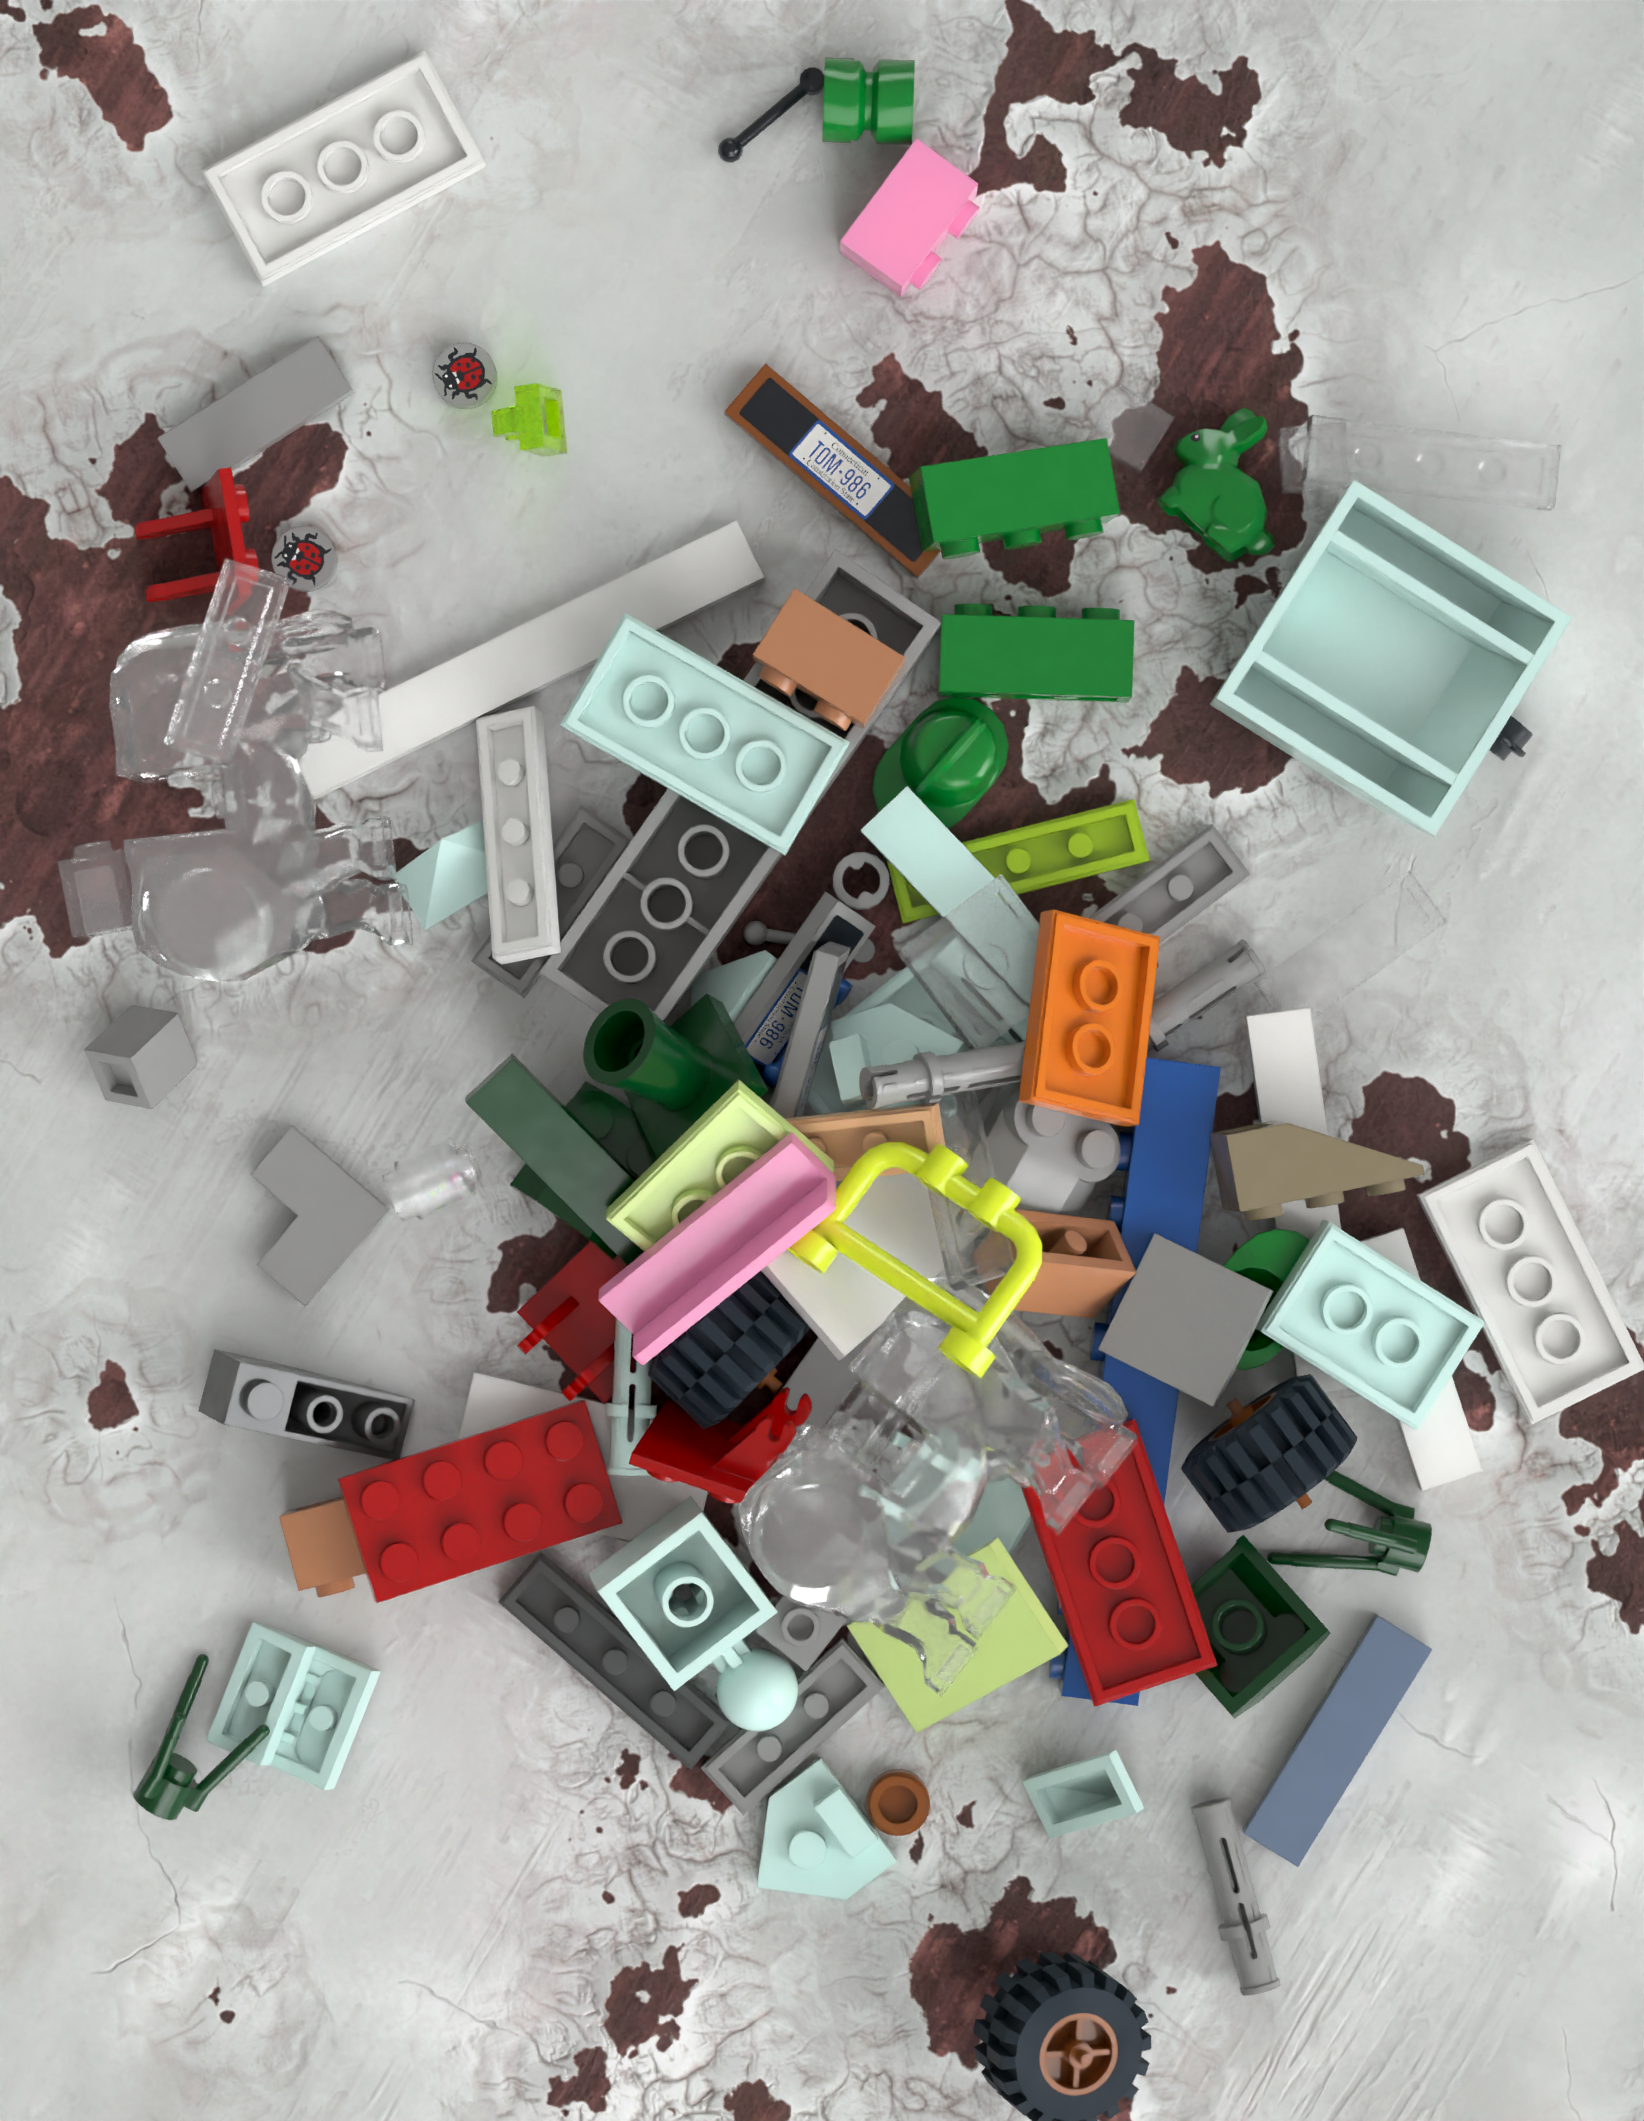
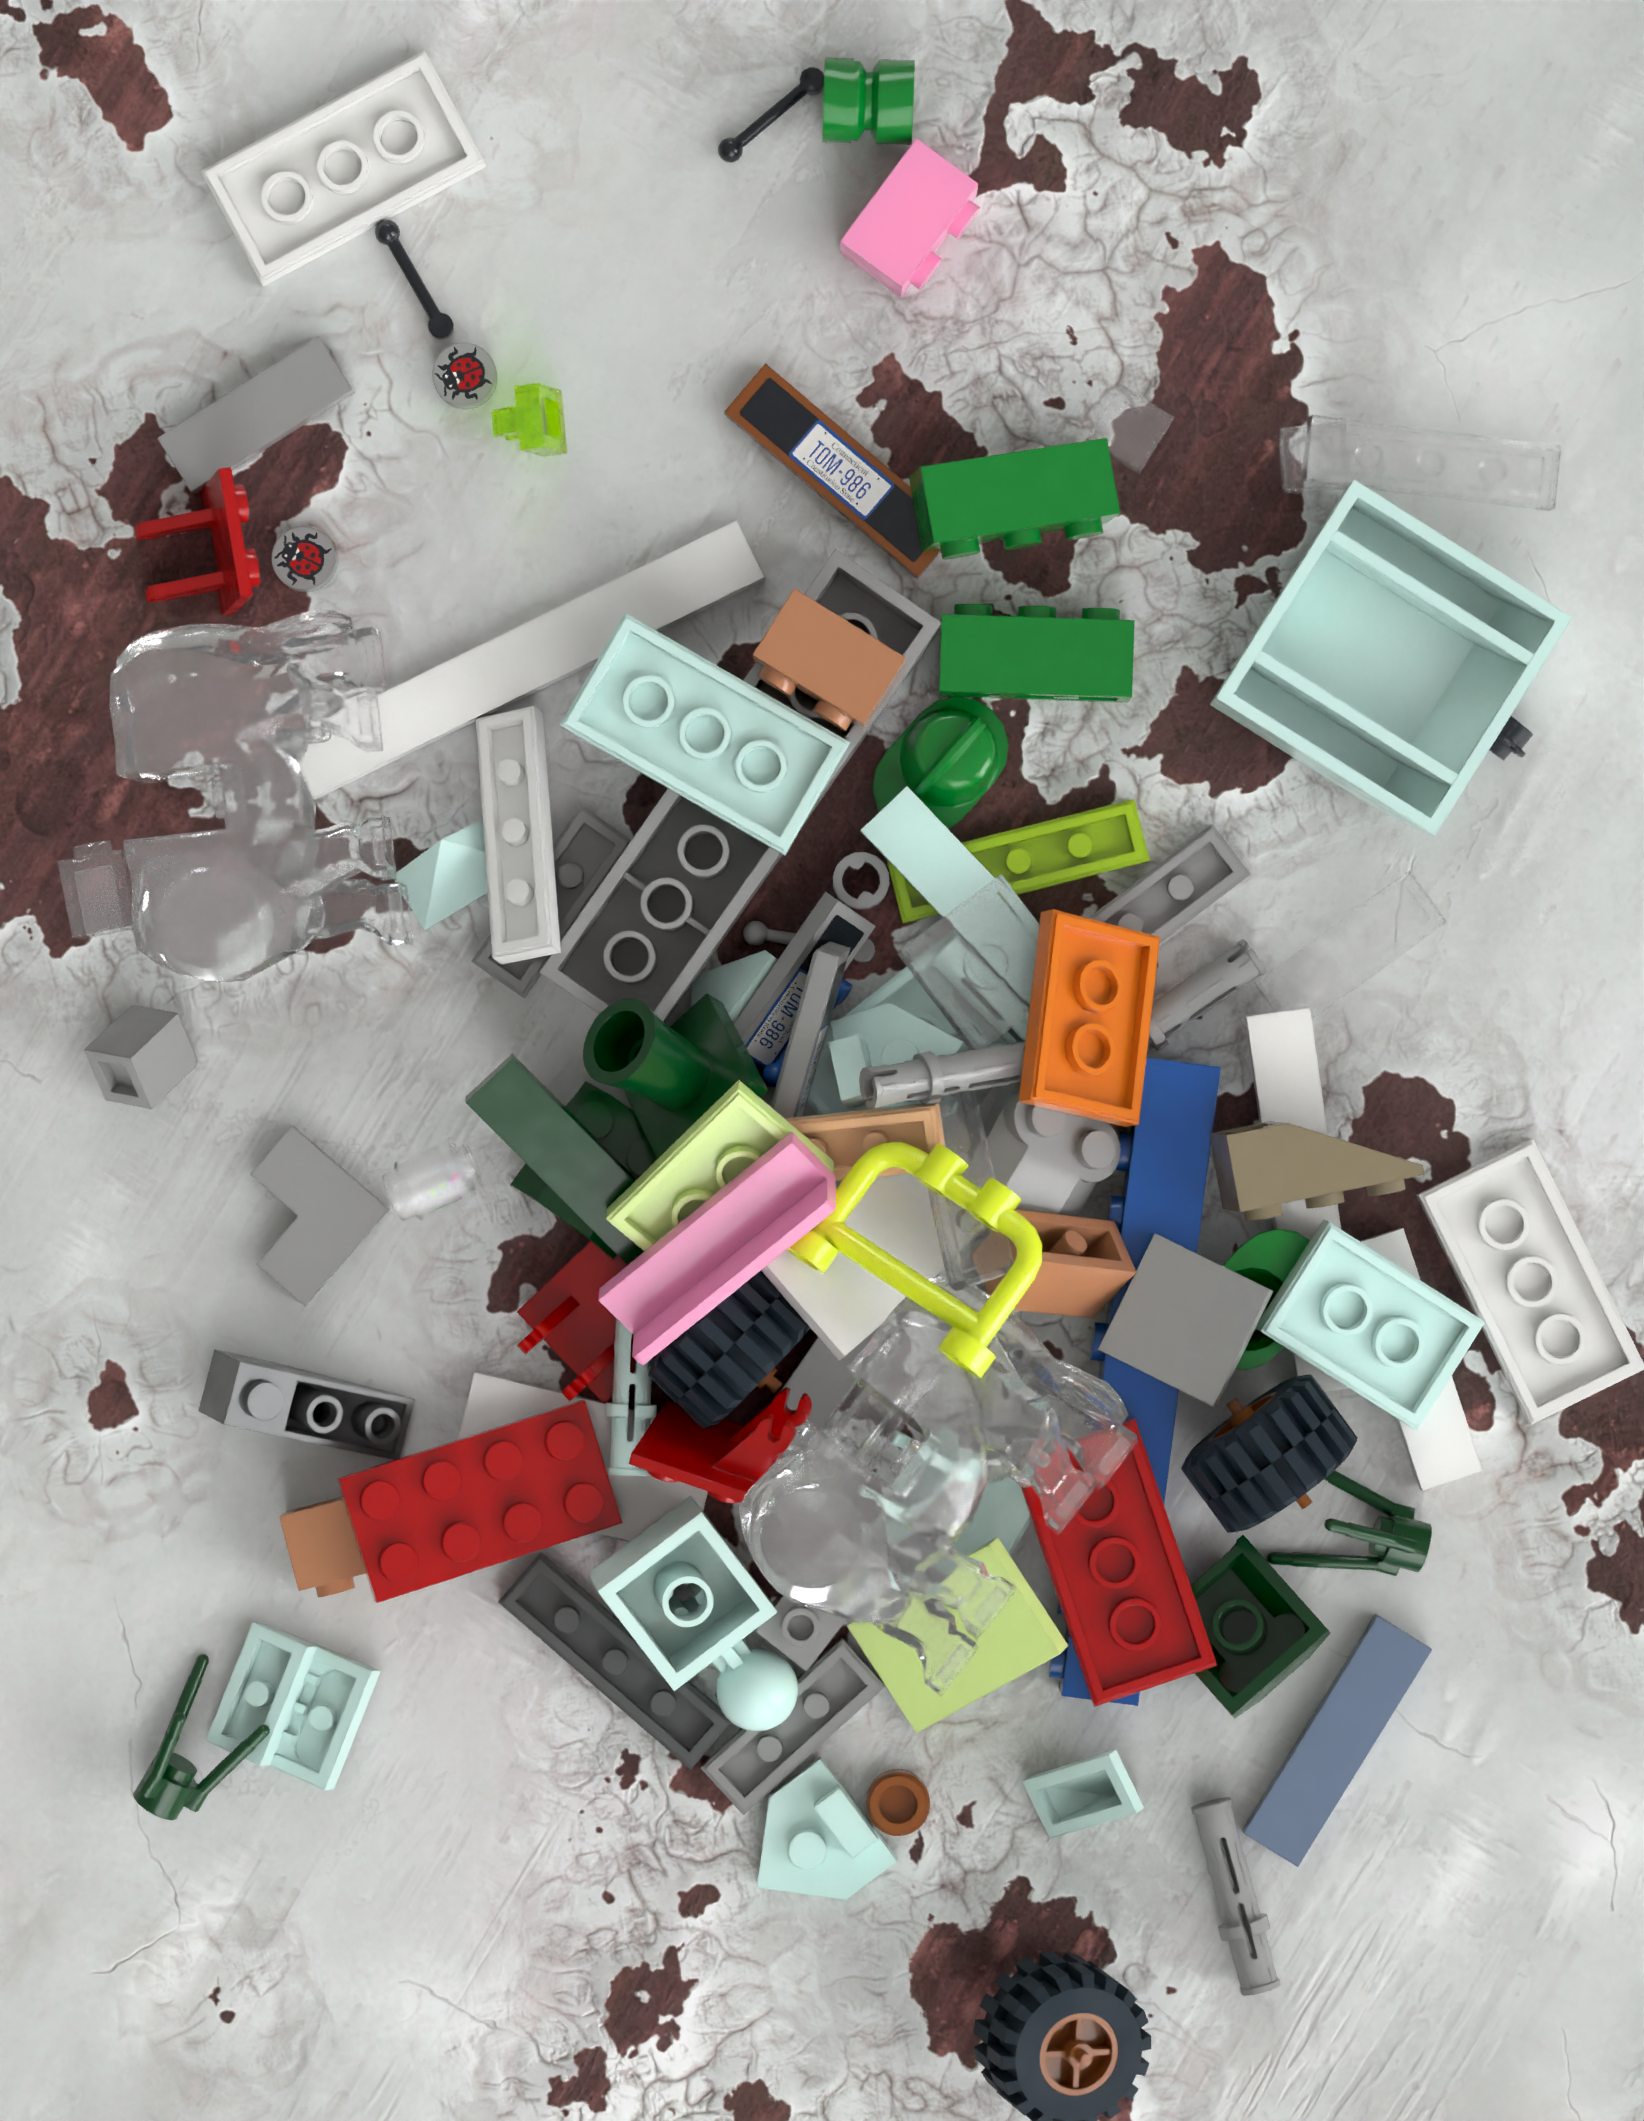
clear tile [164,558,291,767] -> none
green animal [1156,407,1275,562] -> none
none -> black hinge [375,220,454,340]

